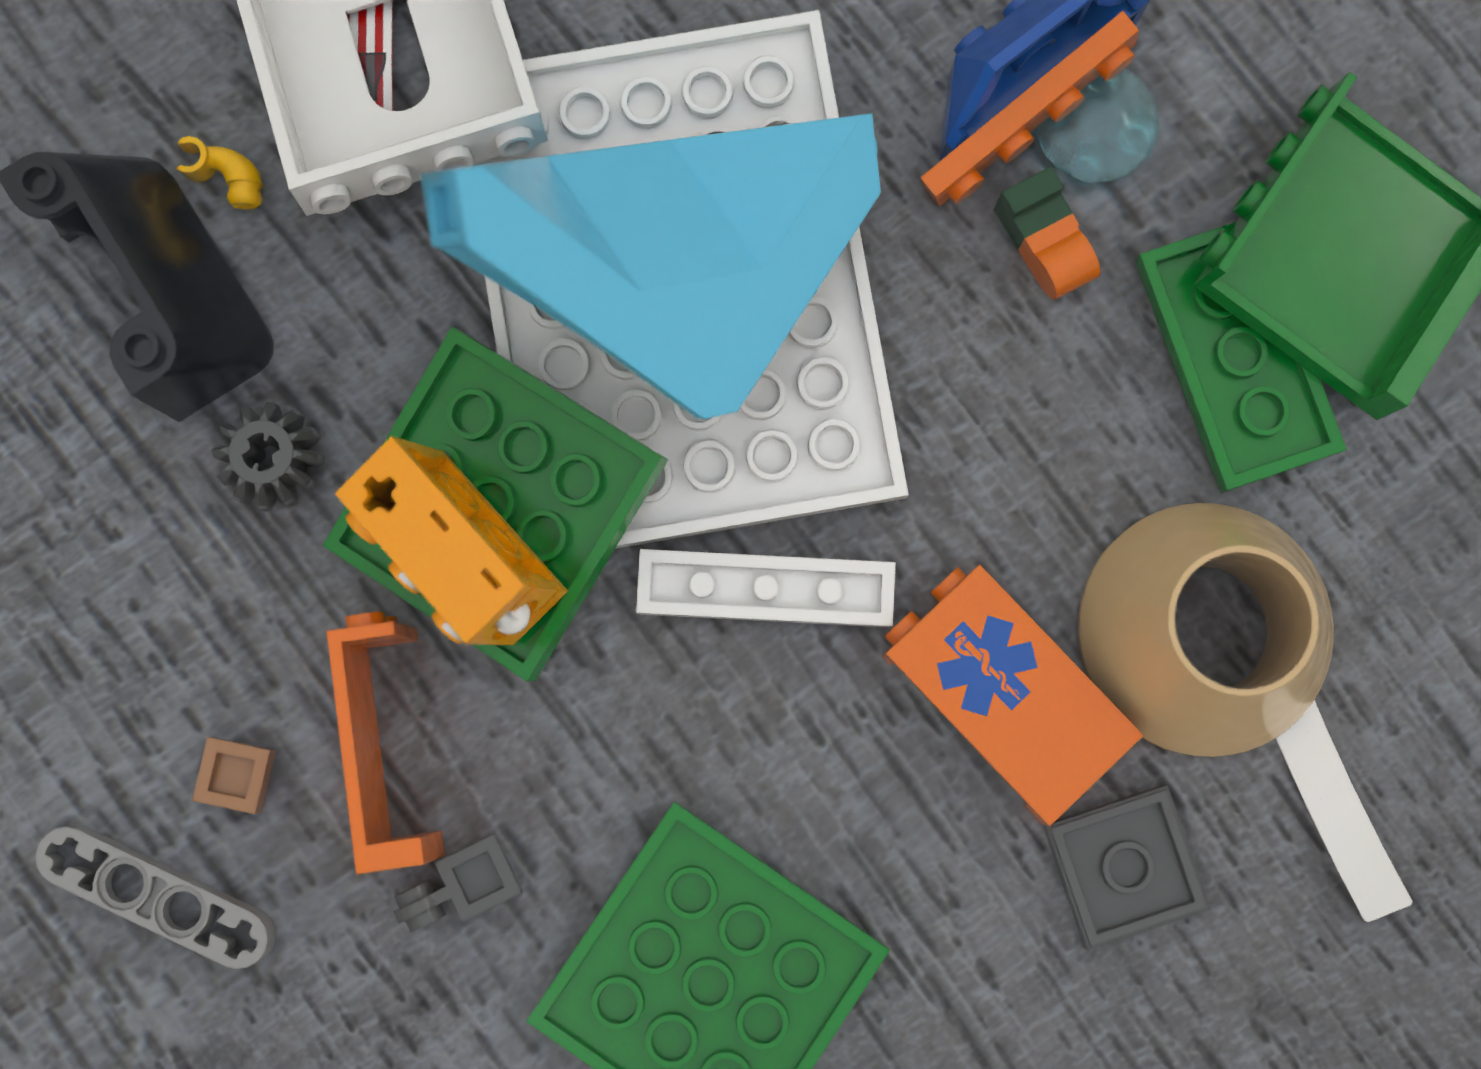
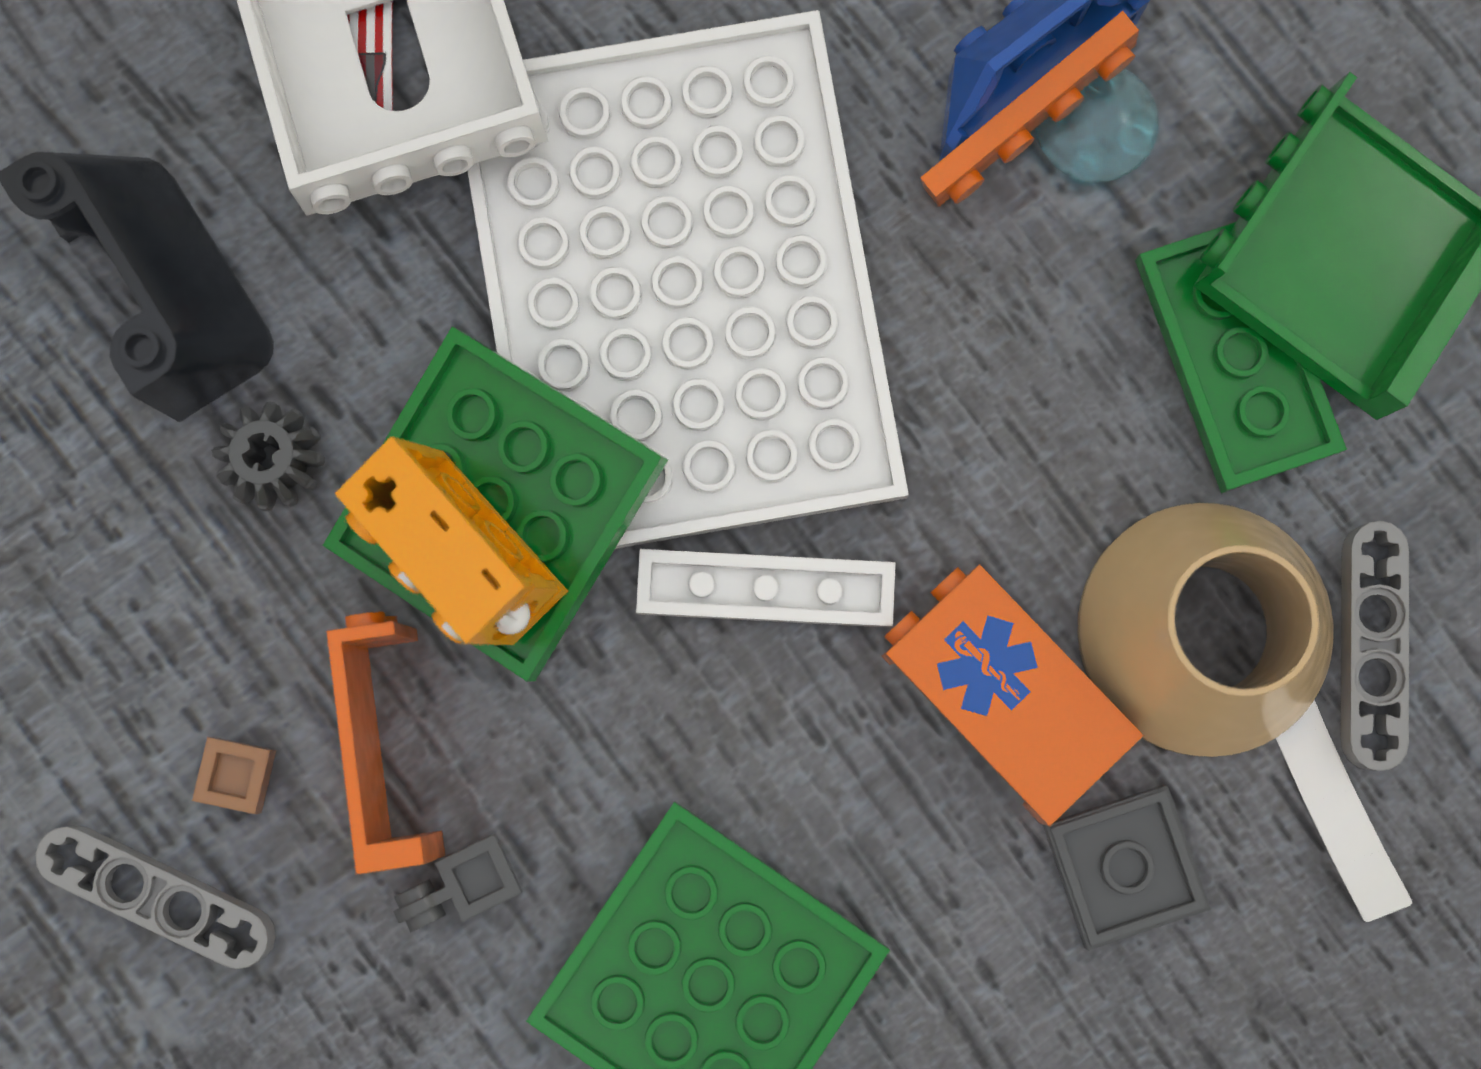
yellow arm [176,136,264,210] -> none
medium azure panel [420,113,881,419] -> none
leg [993,166,1101,300] -> none
none -> light grey beam [1341,521,1409,771]

